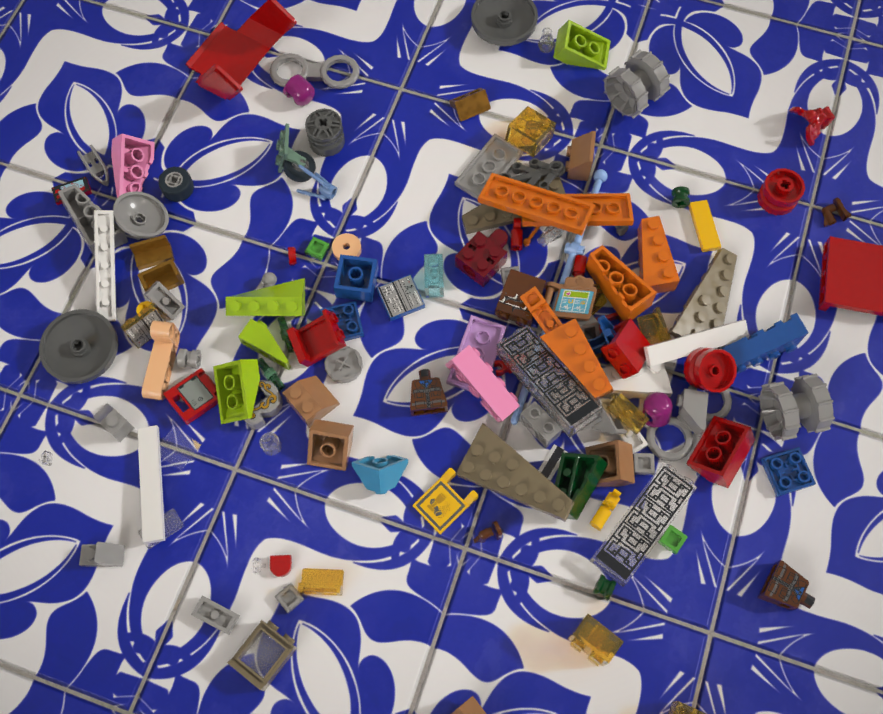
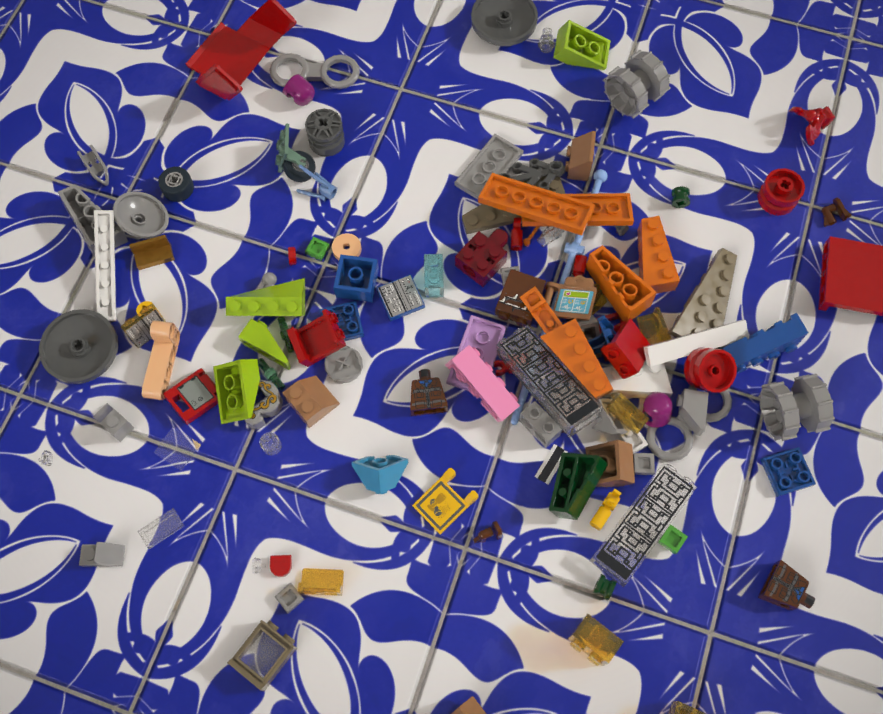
tile [51,176,92,205] -> none
bright pink wedge [111,134,155,198] -> none
pearl gold panel [137,259,185,291] -> none
white tile [137,425,165,544] -> none
light grey slope [144,281,185,320] -> none
light grey wheel [177,348,202,369] -> none
light grey plate [191,595,240,635] -> none
medium nougat slope [307,419,354,471] -> none
pearl gold panel [449,88,491,121] -> none
dark tan wing [456,423,574,522] -> none
clear yellow brick [505,106,557,157] -> none
red slope [686,416,755,488] -> none
yellow tile [689,200,721,252] -> none

